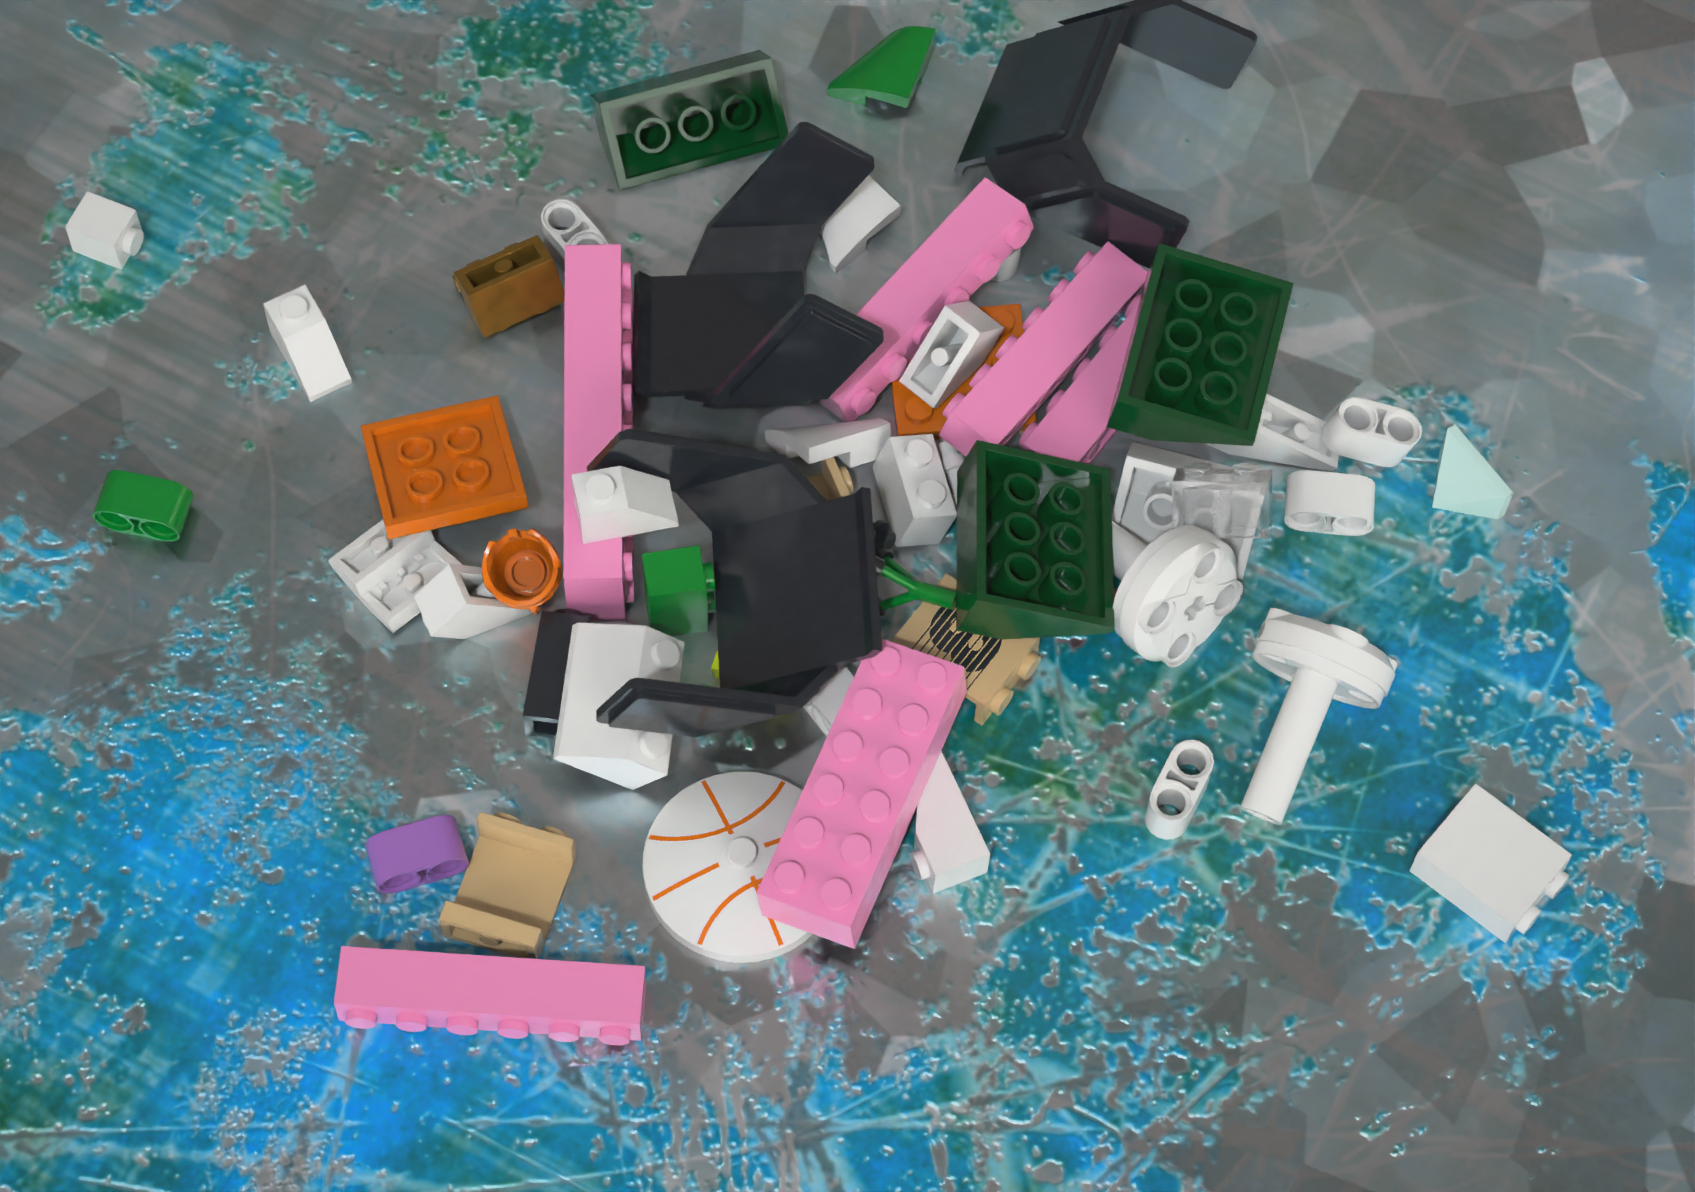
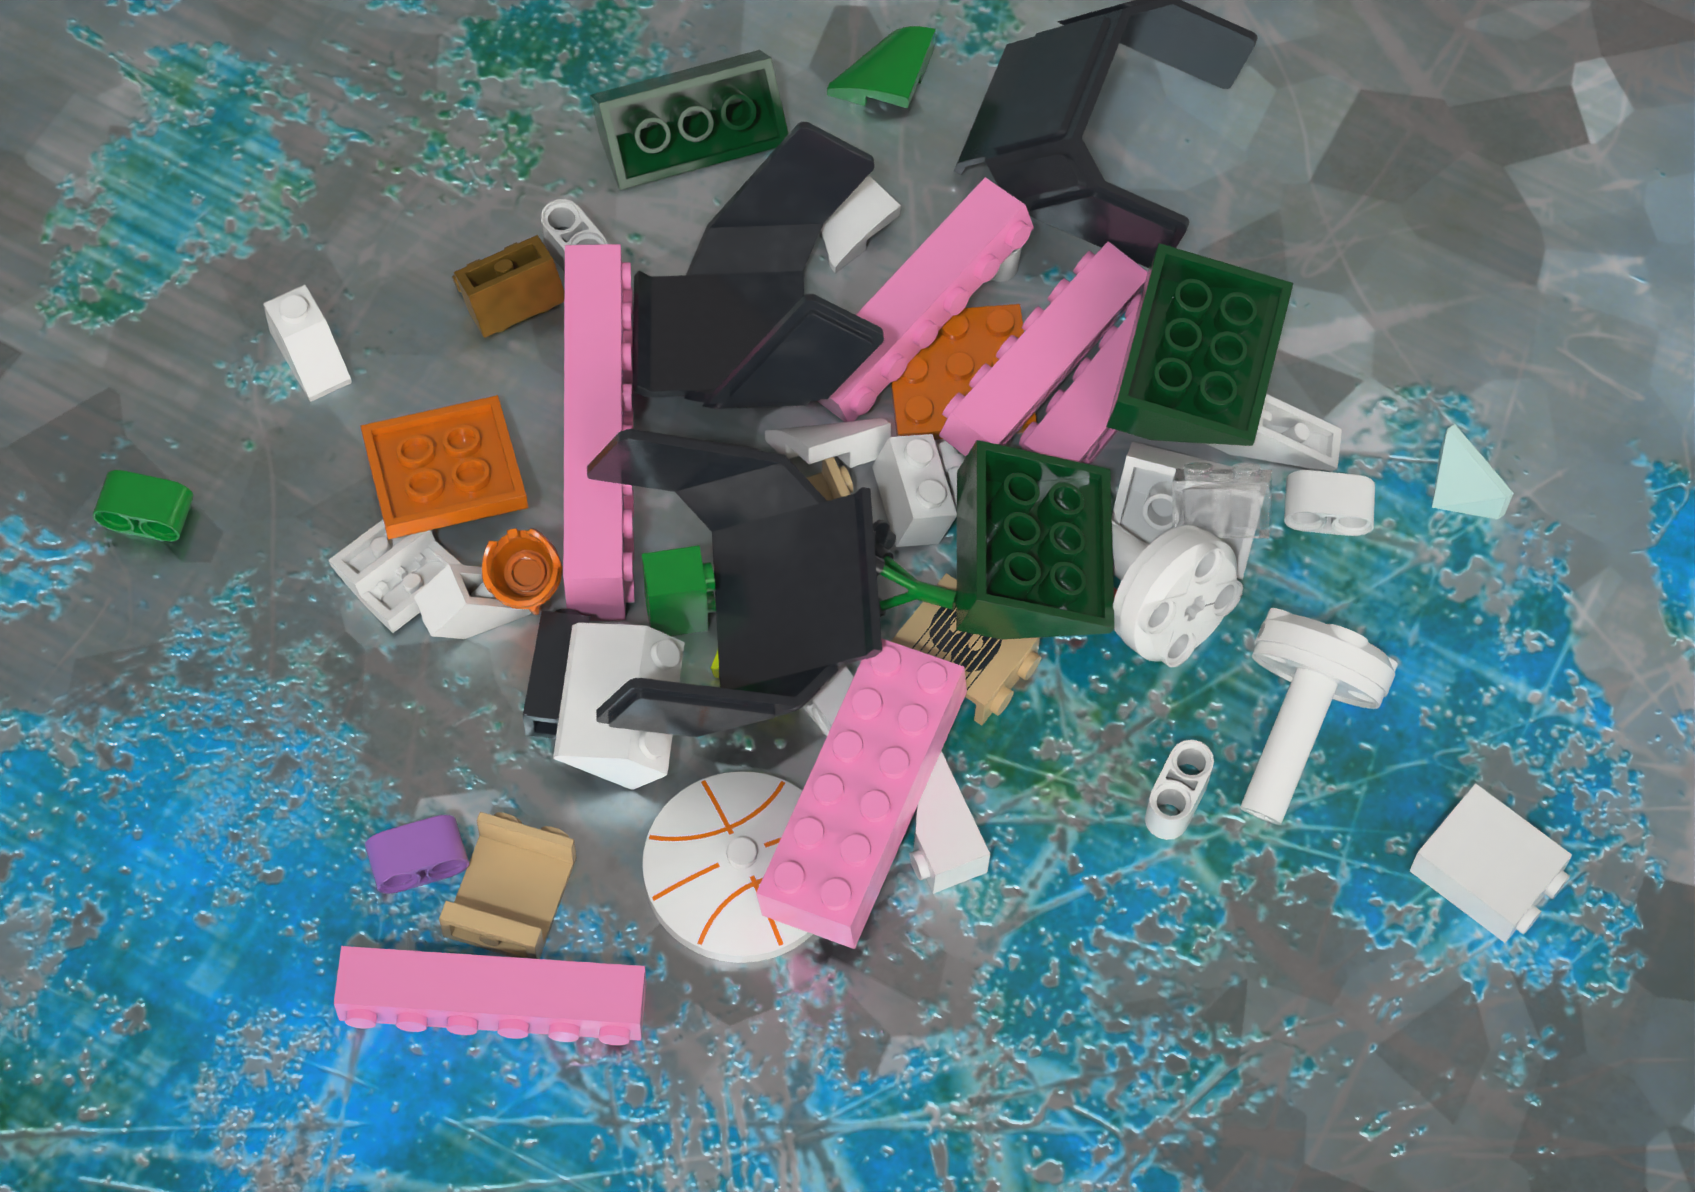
white brick [65,191,144,270] -> none
white slope [571,466,679,544] -> none
white slope [899,301,1004,408] -> none
white beam [1322,397,1422,467] -> none

